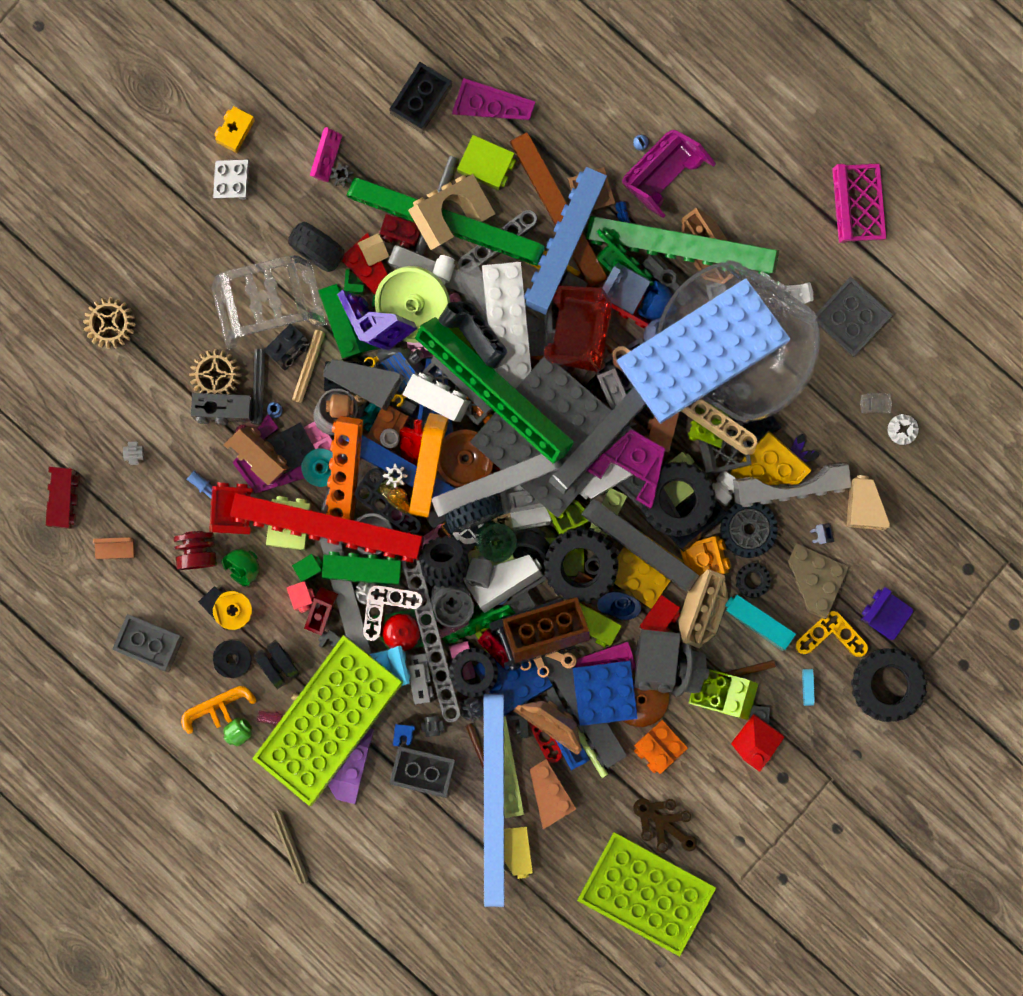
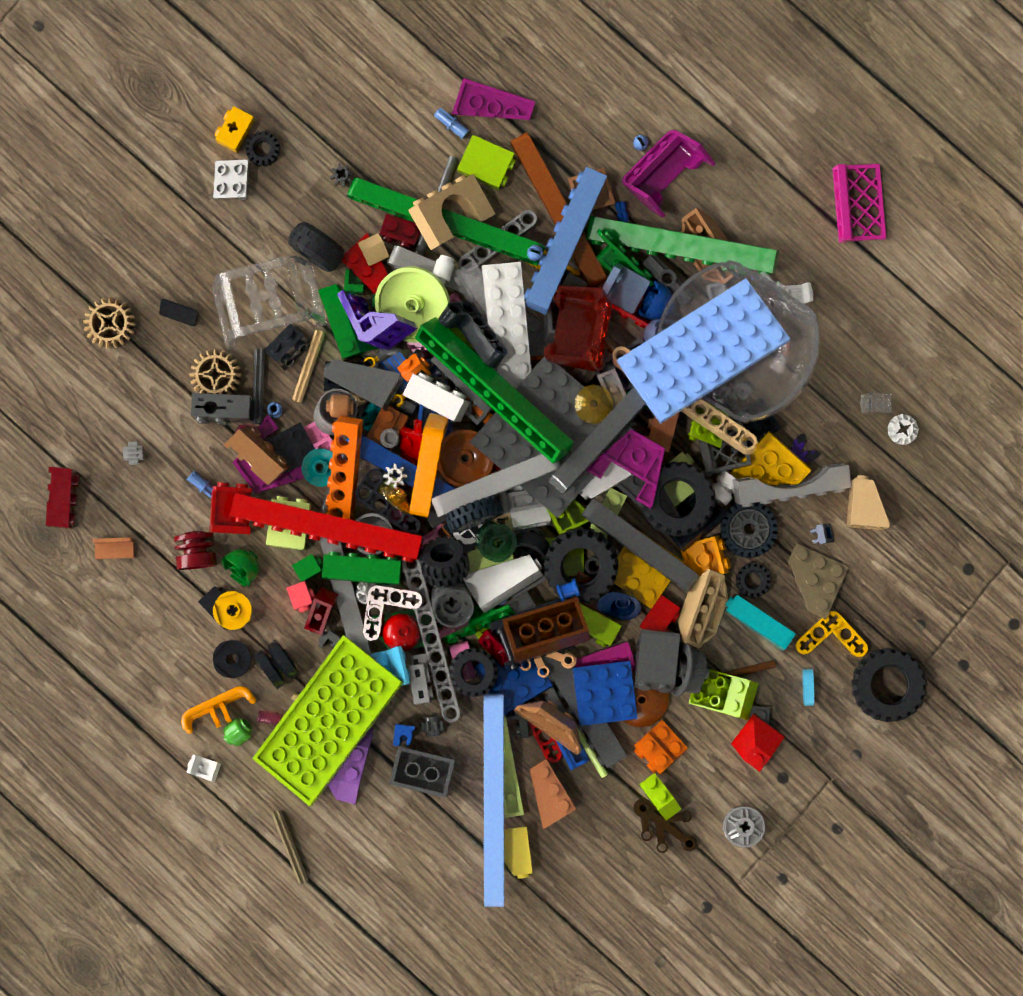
dark grey piece [112,614,184,672] -> none
dark pink hinge [310,127,342,182] -> none
black brick [389,62,452,133] -> none
dark grey gear [460,696,483,722] -> none
reddish brown bar [465,723,484,770] -> none
dark grey brick [466,556,494,588] -> none
lime plate [577,832,716,957] -> none
dark grey plate [811,276,892,357] -> none
dark purple bracket [861,587,913,640] -> none
none -> black slope [159,299,199,327]
none -> white bracket [187,755,221,782]
none -> black tyre [245,130,280,167]
none -> orange bracket [397,353,431,382]
none -> medium blue axle [434,108,470,140]
none -> medium blue hinge [527,245,543,261]
none -> blue bush [556,579,581,601]
none -> clear yellow dish [575,385,613,424]
none -> lime brick [639,773,681,821]
none -> light grey wheel [722,806,765,847]

